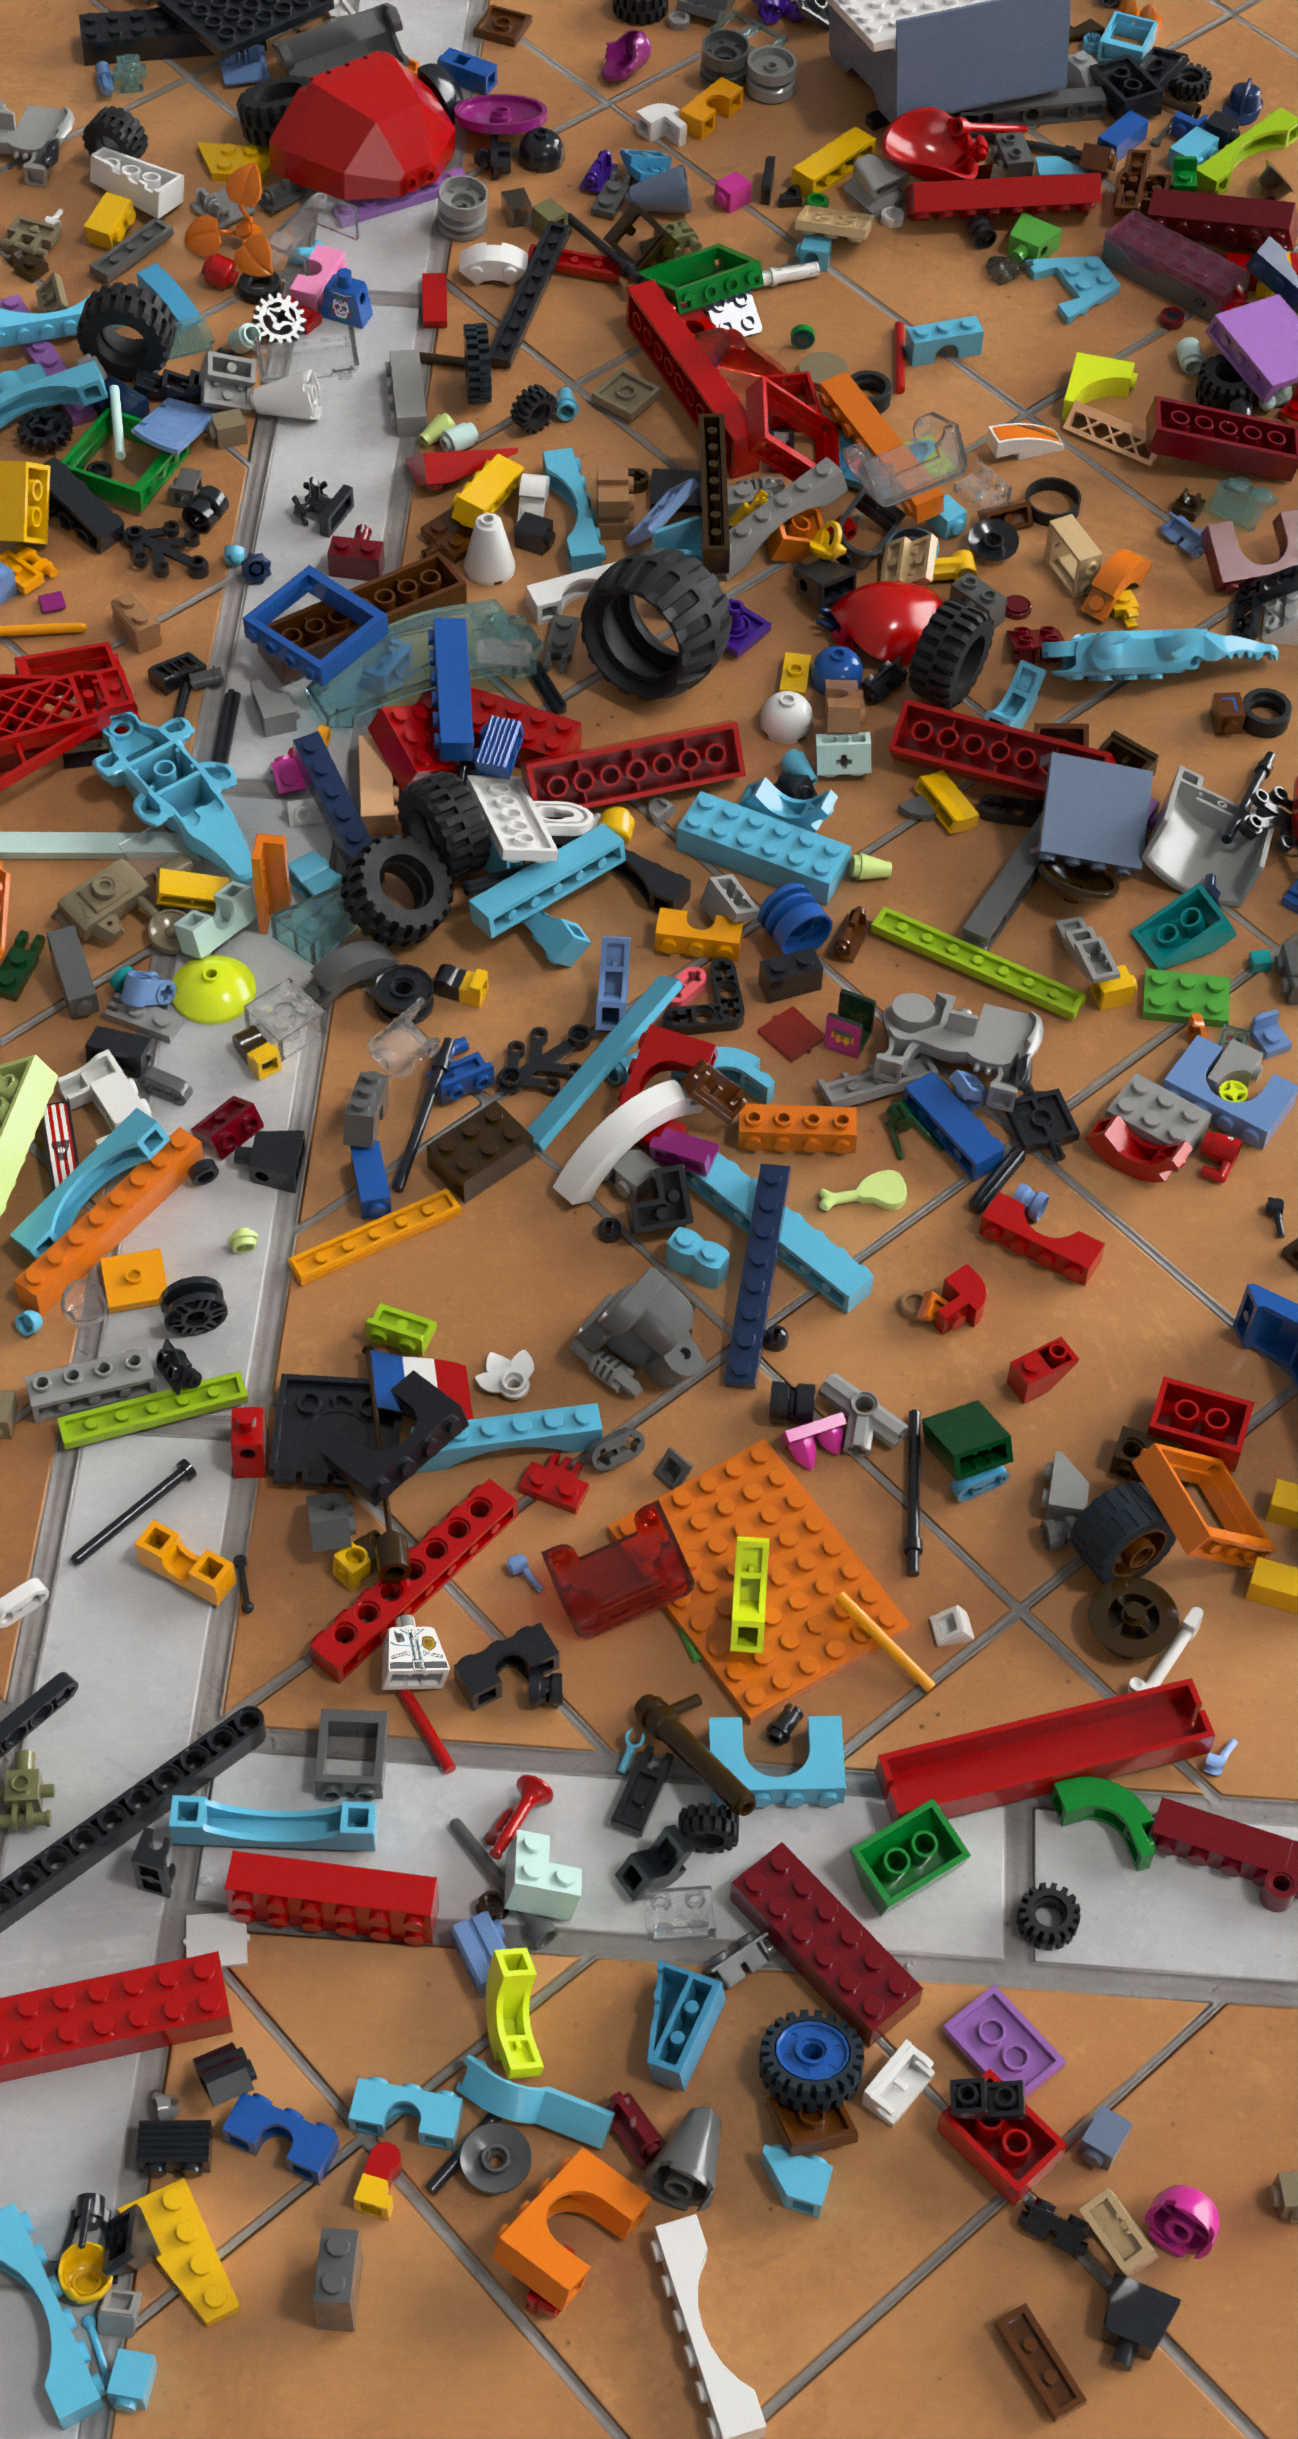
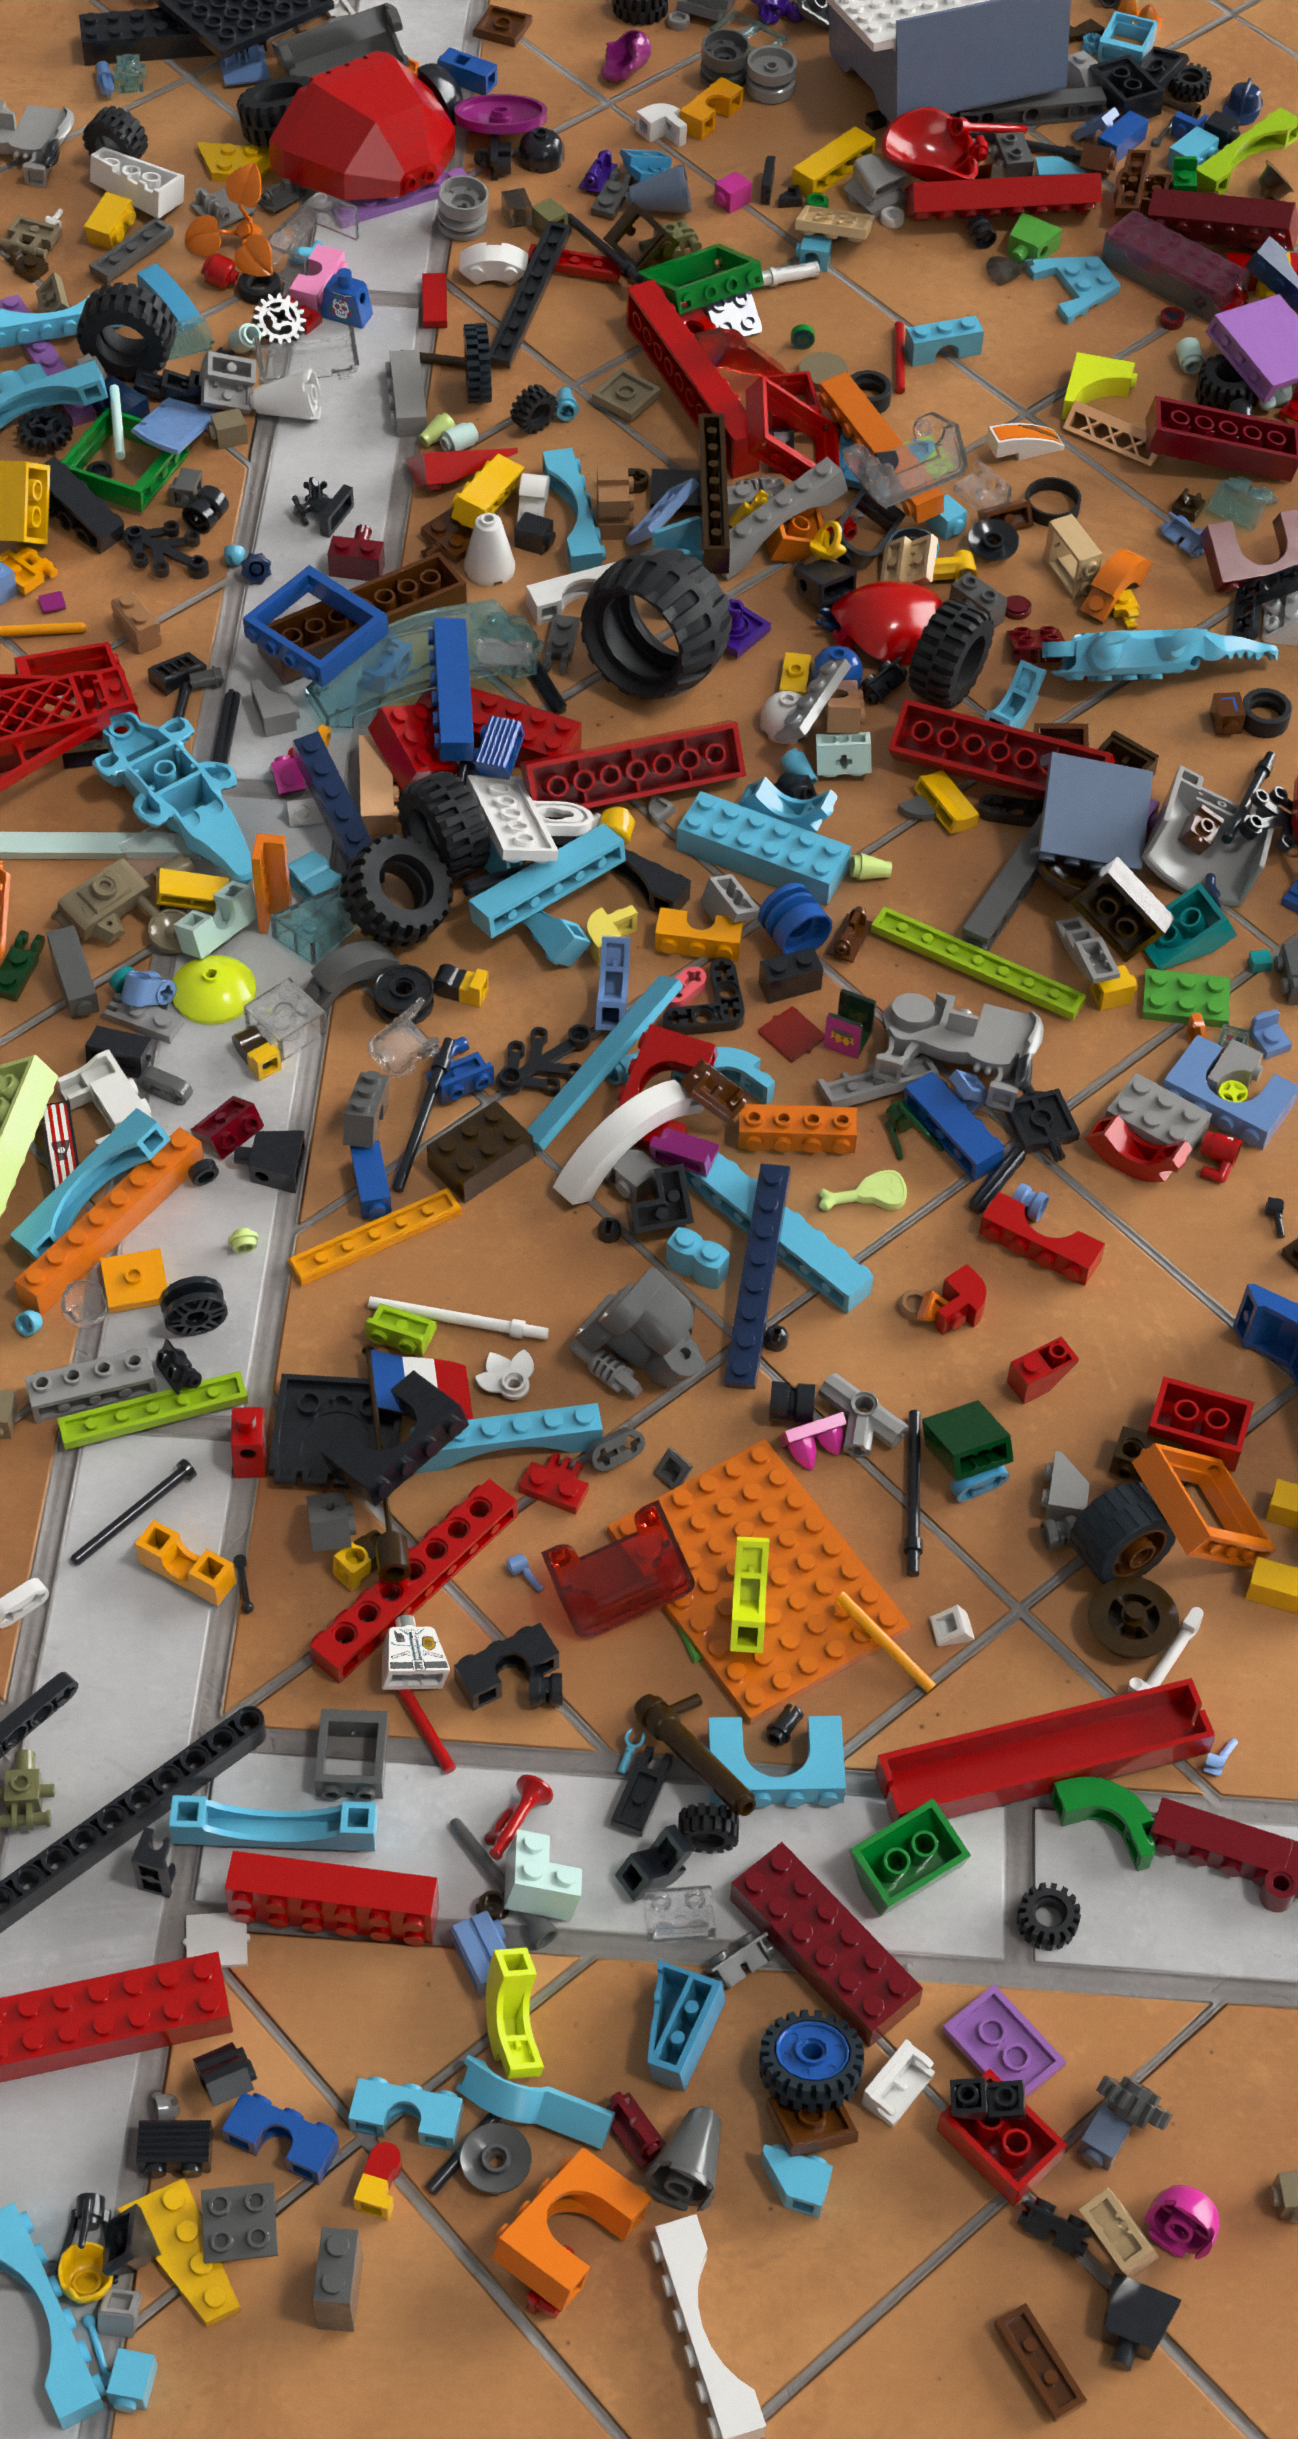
none -> dark grey hinge [201,2182,278,2264]
none -> white bar [368,1296,549,1340]
none -> light yellow brick [587,905,638,966]
none -> light grey hinge [774,658,851,743]
none -> black tile [872,451,899,478]
none -> dark brown slope [1069,857,1175,962]
none -> medium blue plate [1072,107,1120,141]
none -> dark grey gear [1096,2075,1172,2130]
none -> reddish brown brick [1178,804,1224,855]

